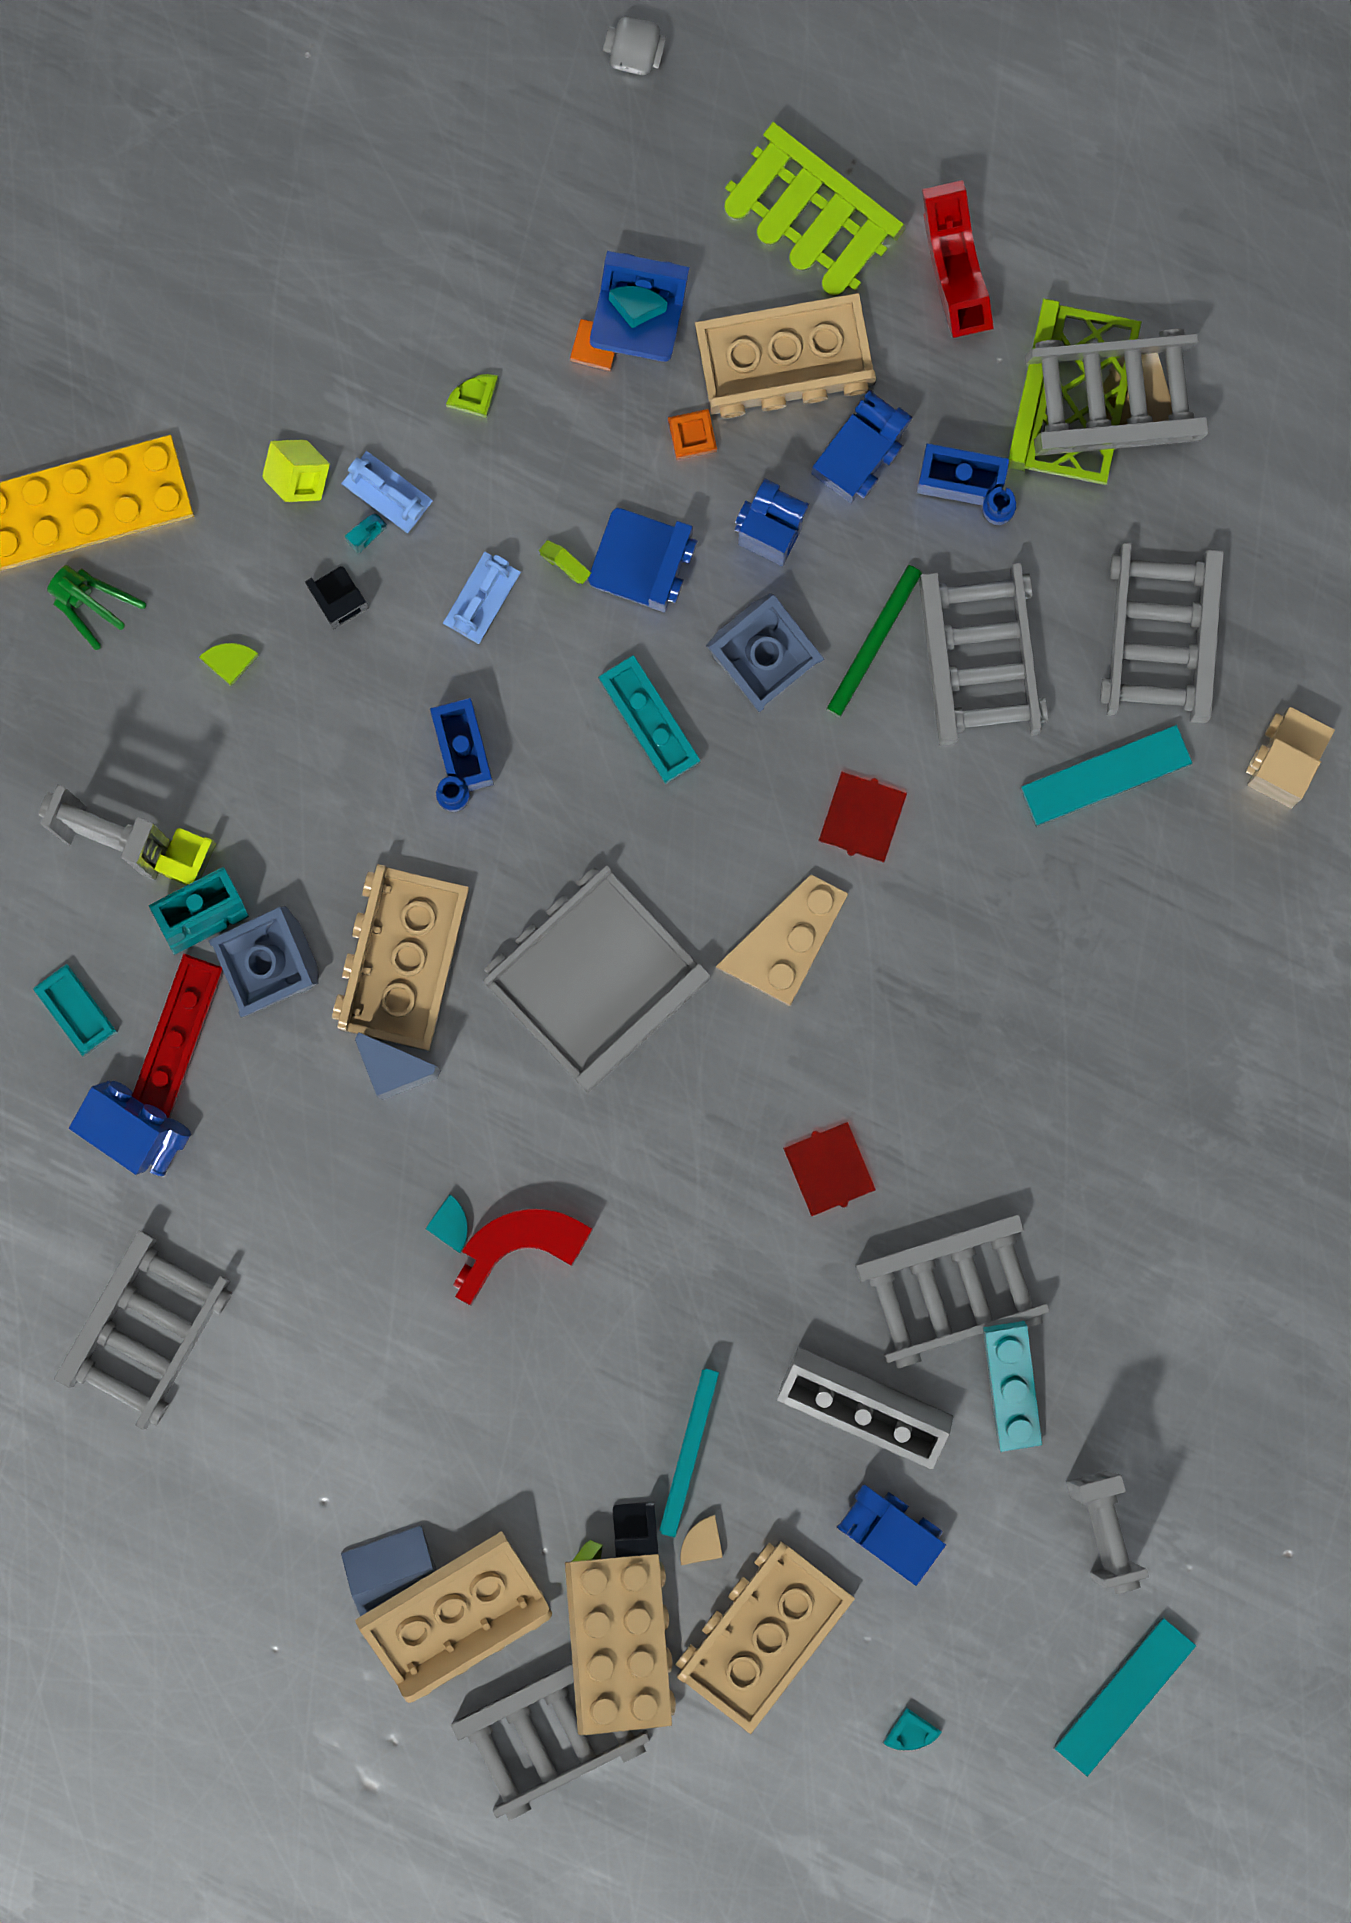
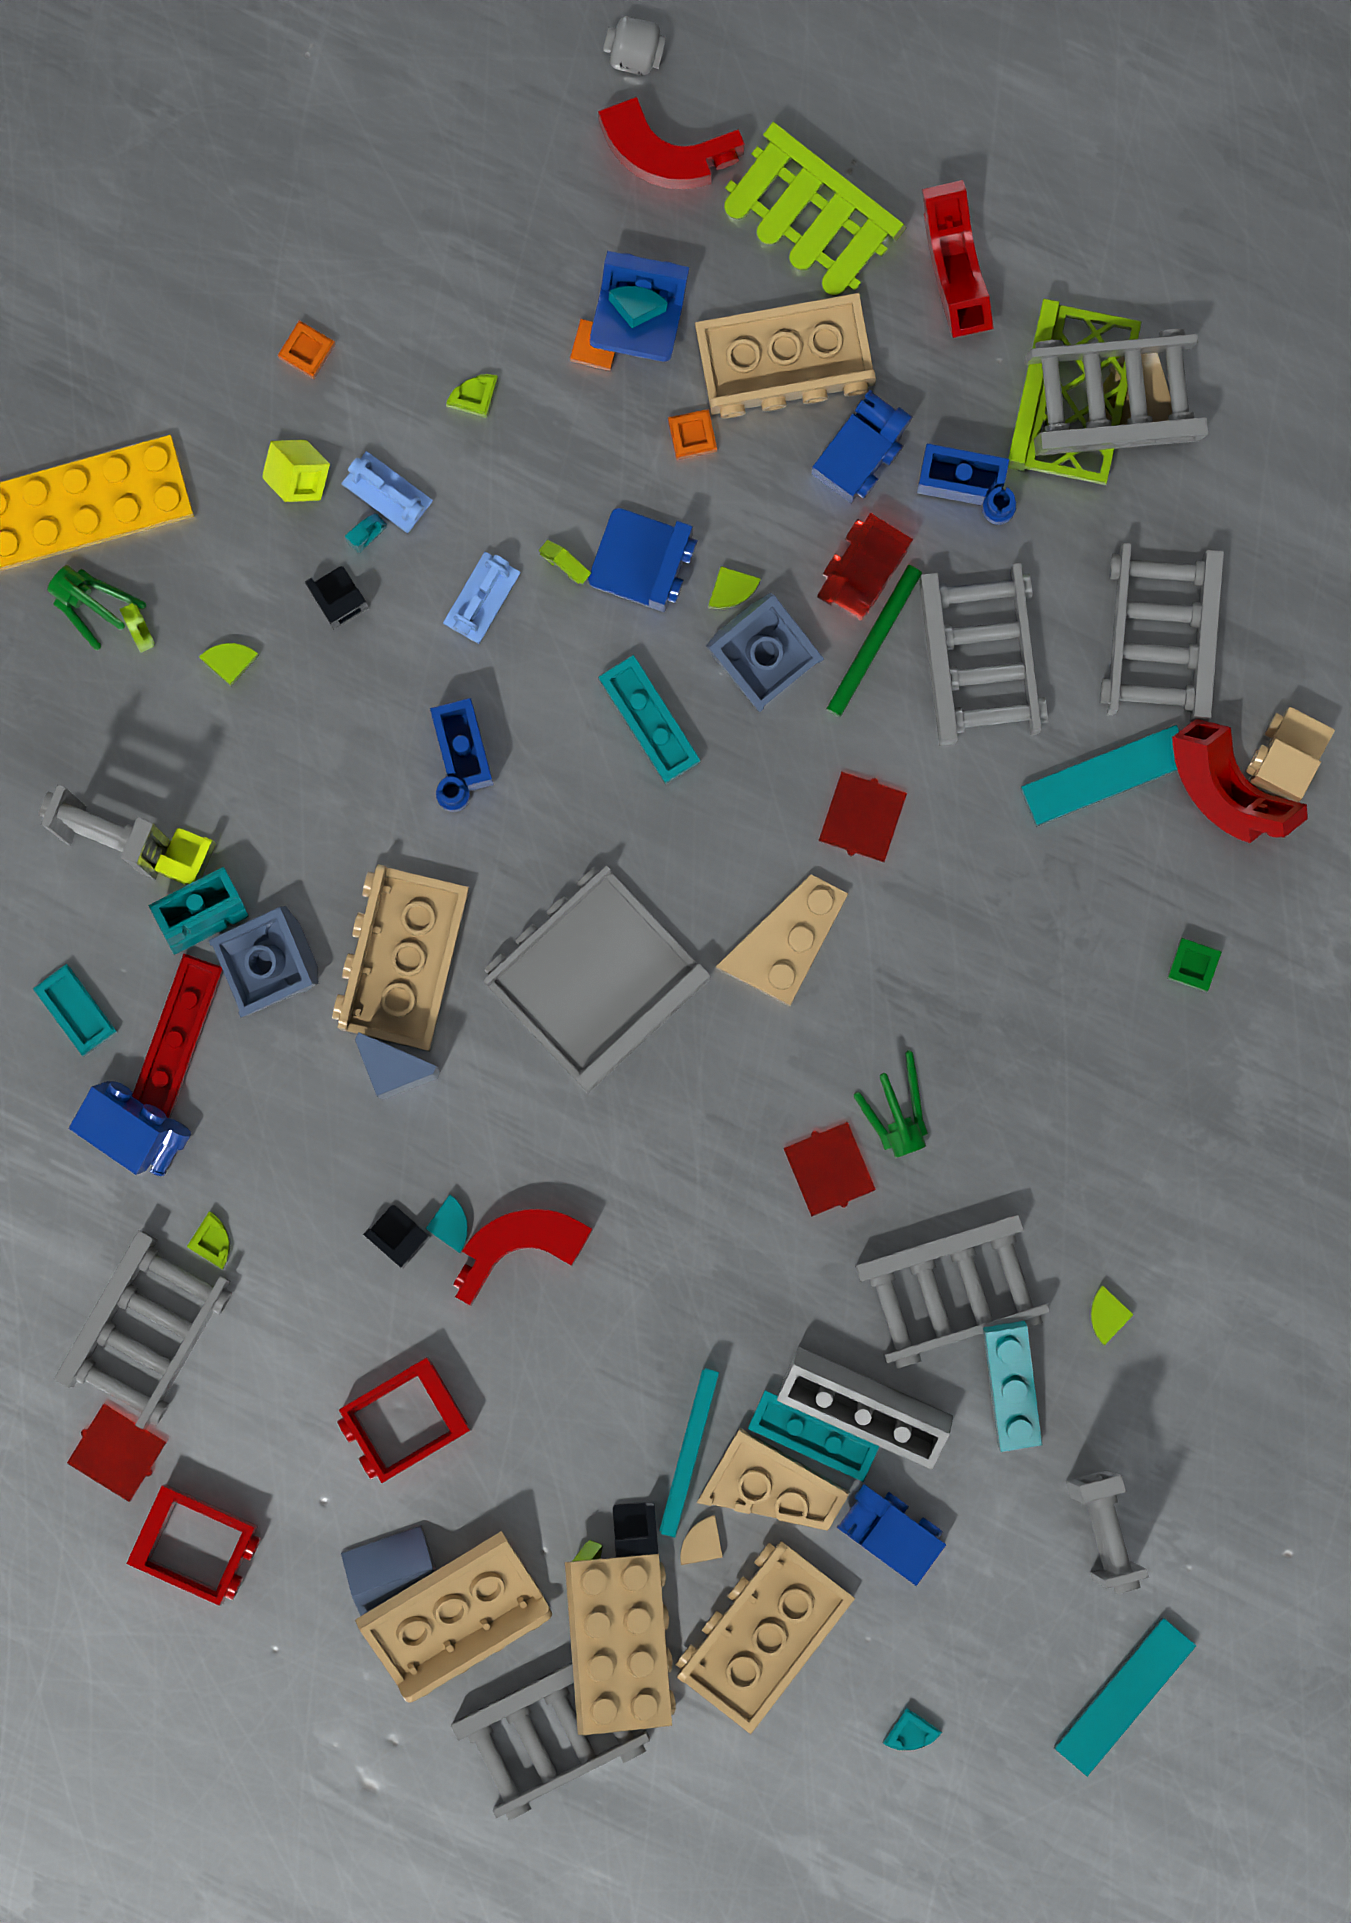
blue hinge [735,478,809,567] -> none
none -> clear red piece [67,1403,167,1502]
none -> lime tile [119,603,155,653]
none -> red window [126,1484,261,1606]
none -> lime tile [187,1211,230,1270]
none -> orange tile [277,320,336,379]
none -> red window [337,1357,471,1483]
none -> black panel [363,1205,431,1269]
none -> red arch [598,97,745,189]
none -> tan wing [697,1428,850,1531]
none -> lime tile [708,566,761,610]
none -> teal plate [747,1390,880,1482]
none -> clear red hinge [817,513,913,621]
none -> green plant [854,1050,928,1158]
none -> lime tile [1091,1286,1133,1346]
none -> green plate [1167,938,1222,993]
none -> red arch [1172,719,1308,843]

